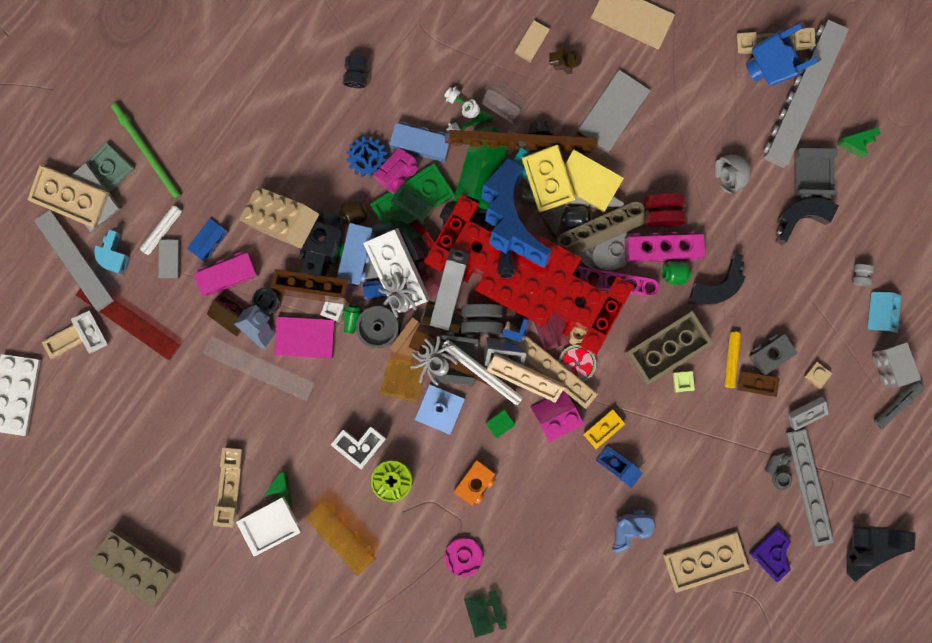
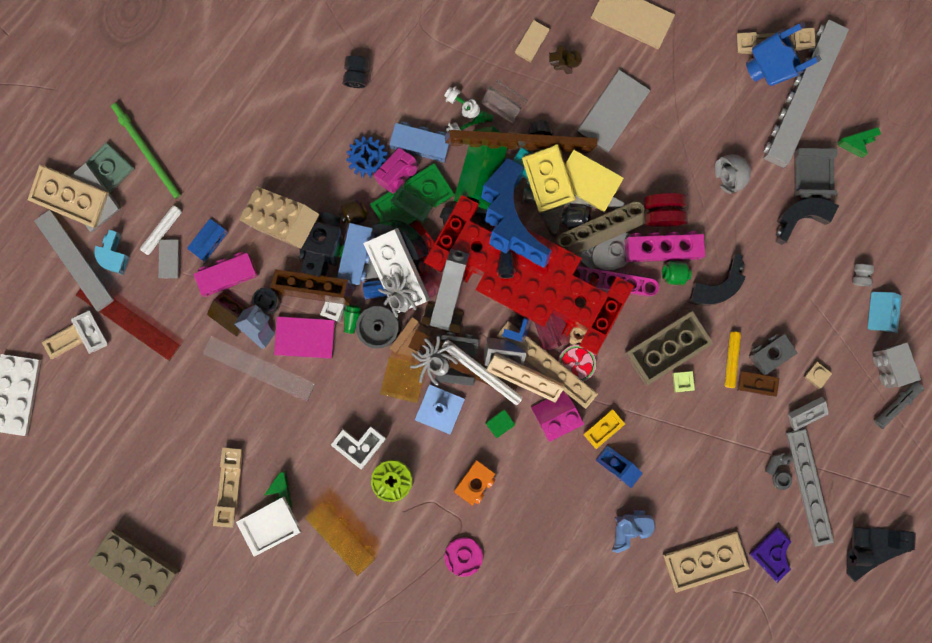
dark grey wheel [461,304,503,335] -> none
clear green plate [464,590,507,638] -> none

